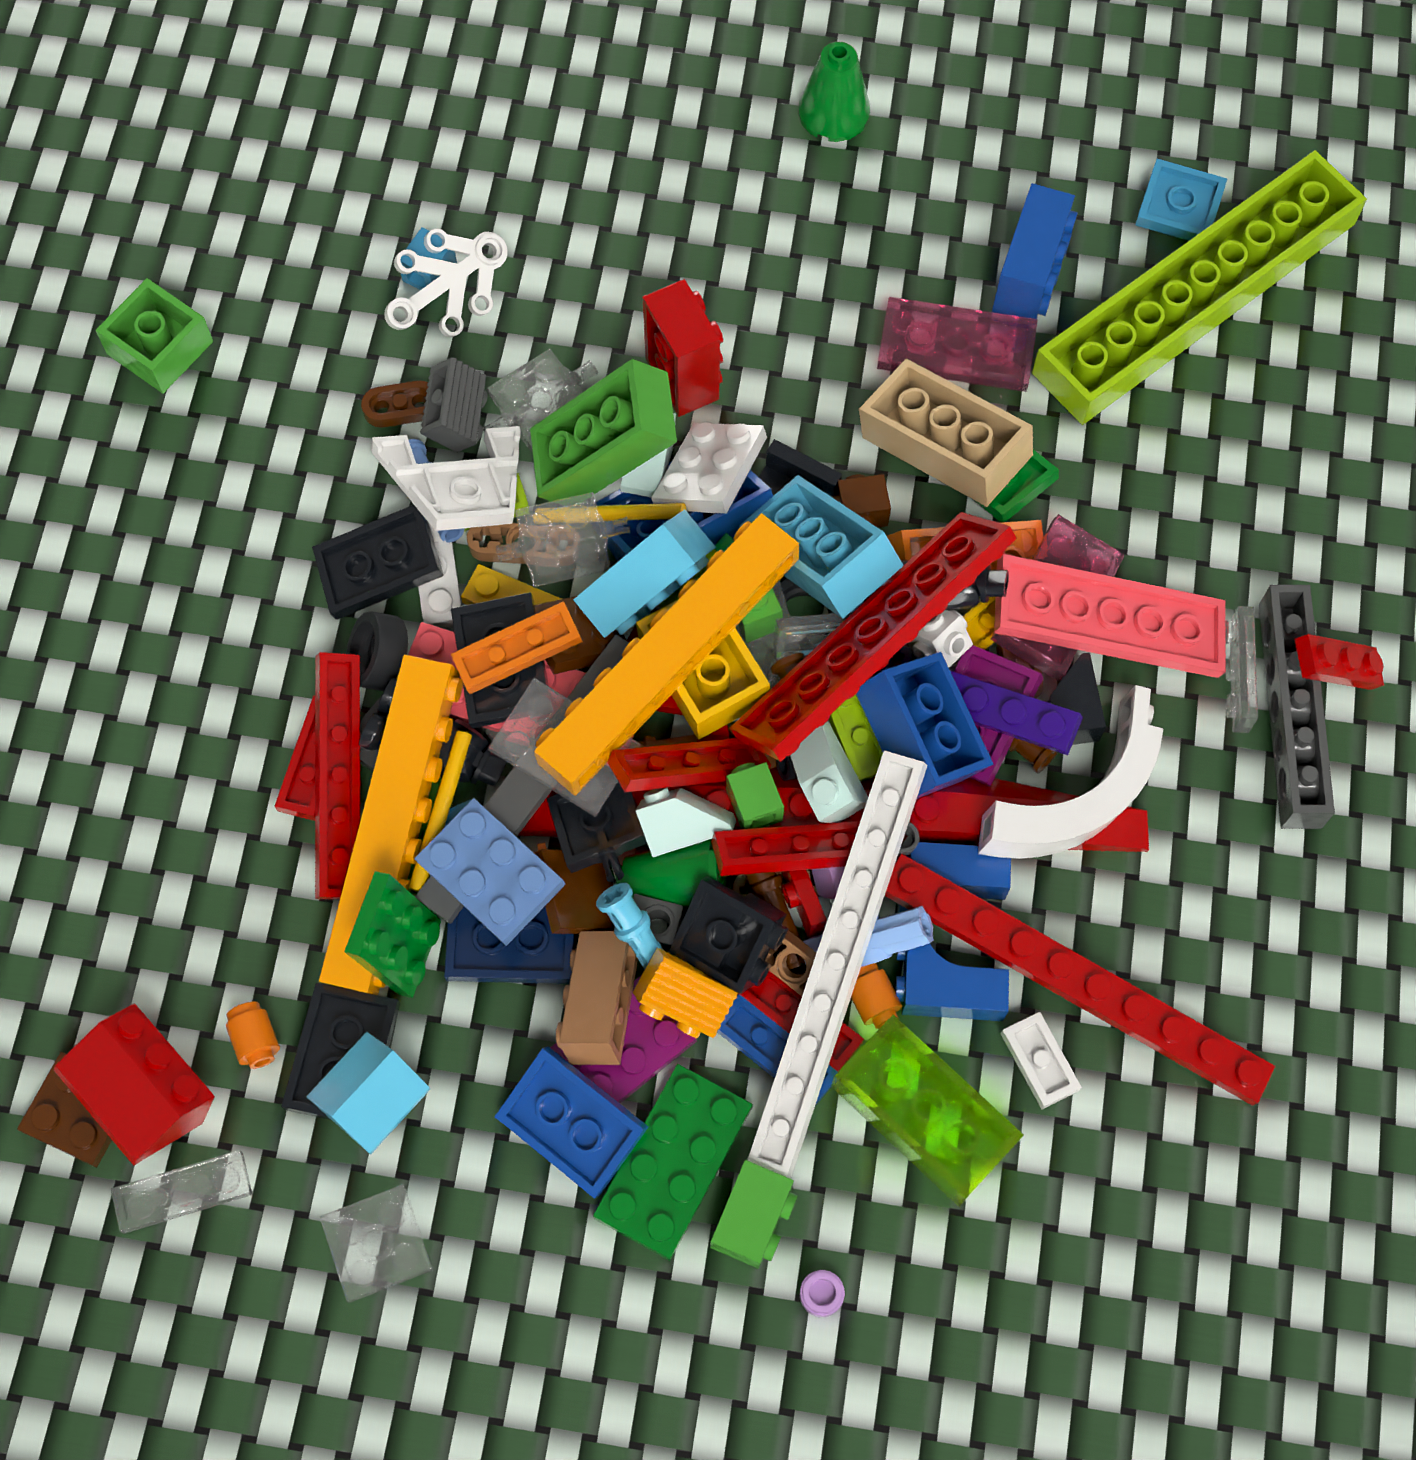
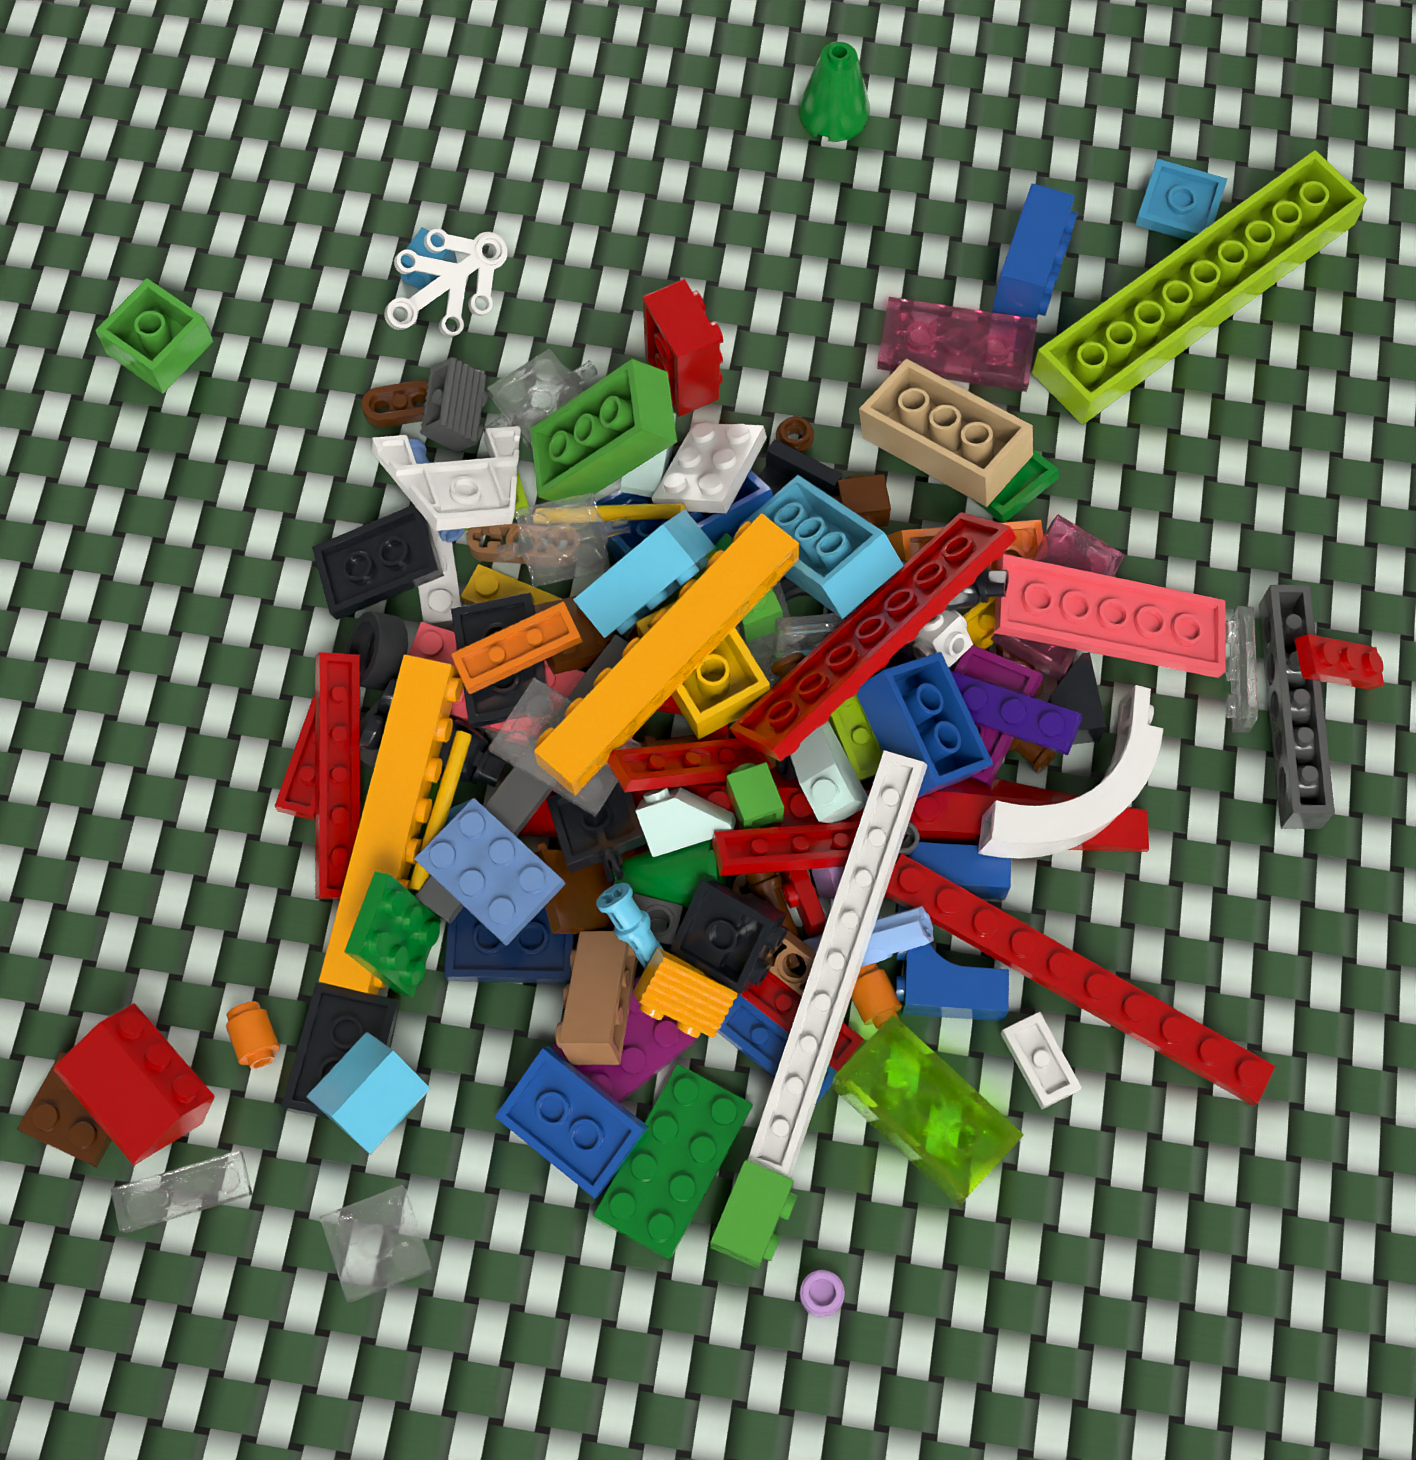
none -> reddish brown plate [776,416,814,453]

